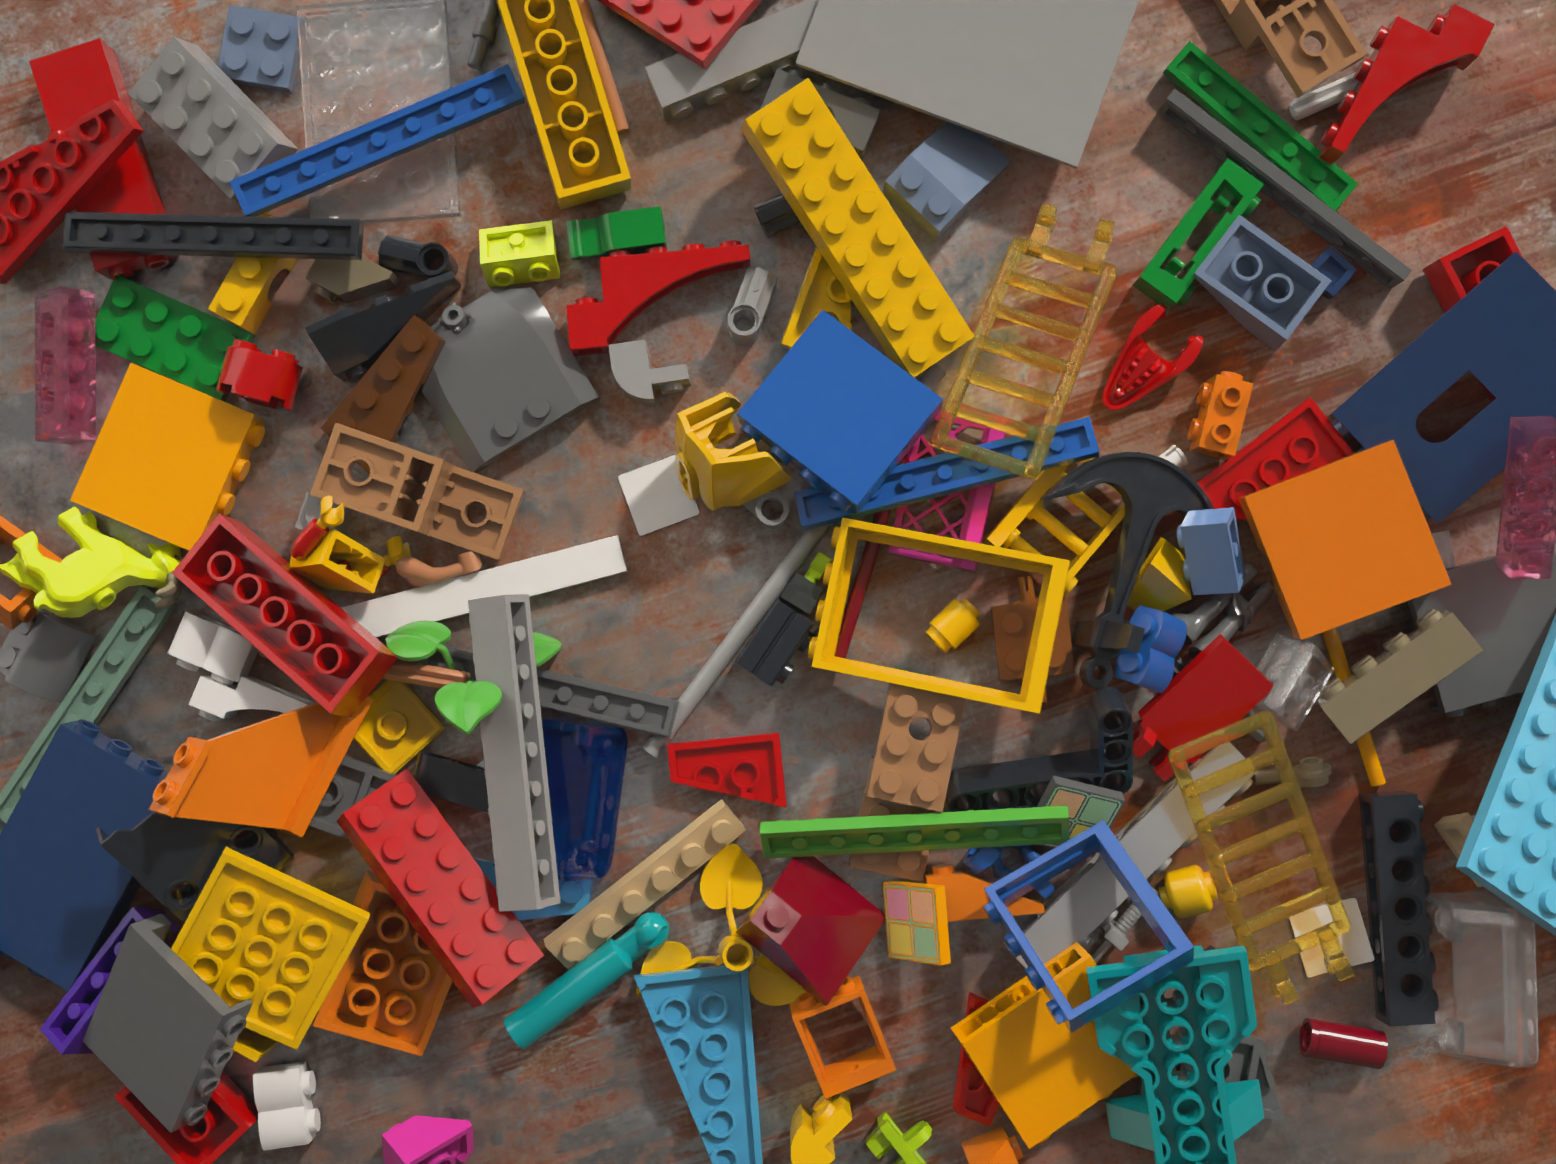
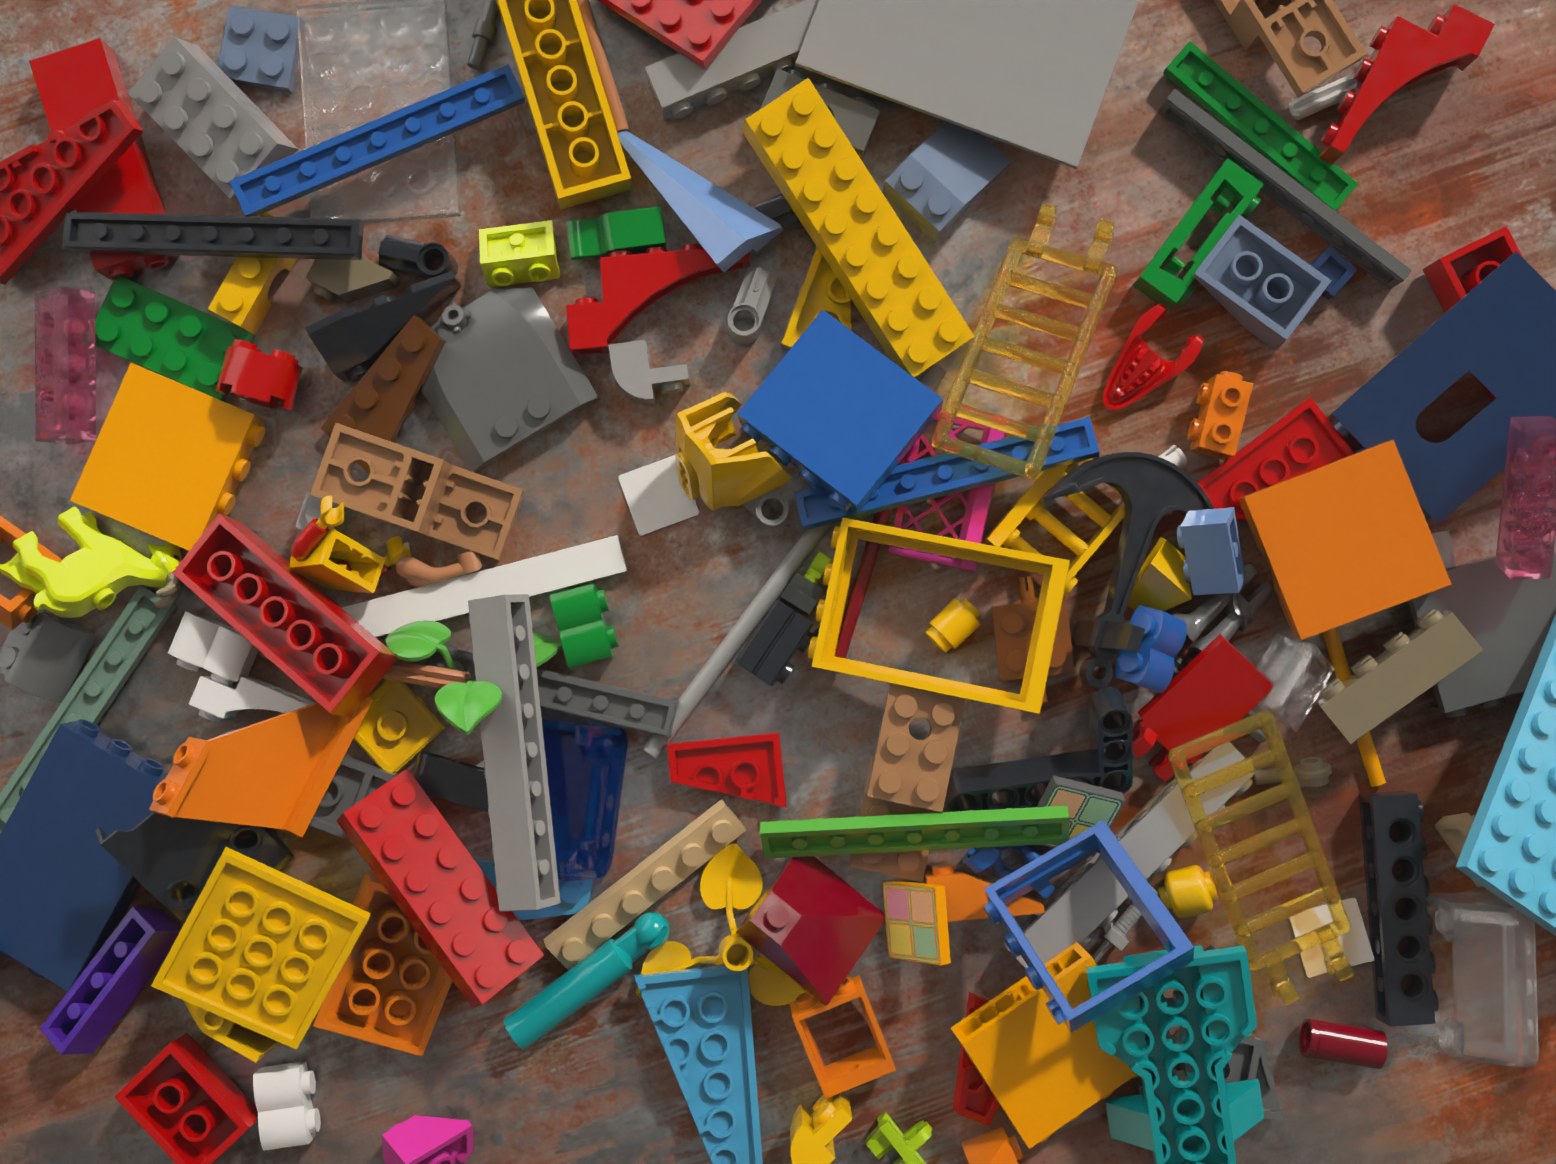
dark grey panel [83,913,253,1133] -> none
none -> green brick [549,584,619,668]
none -> medium blue wedge [617,130,783,272]

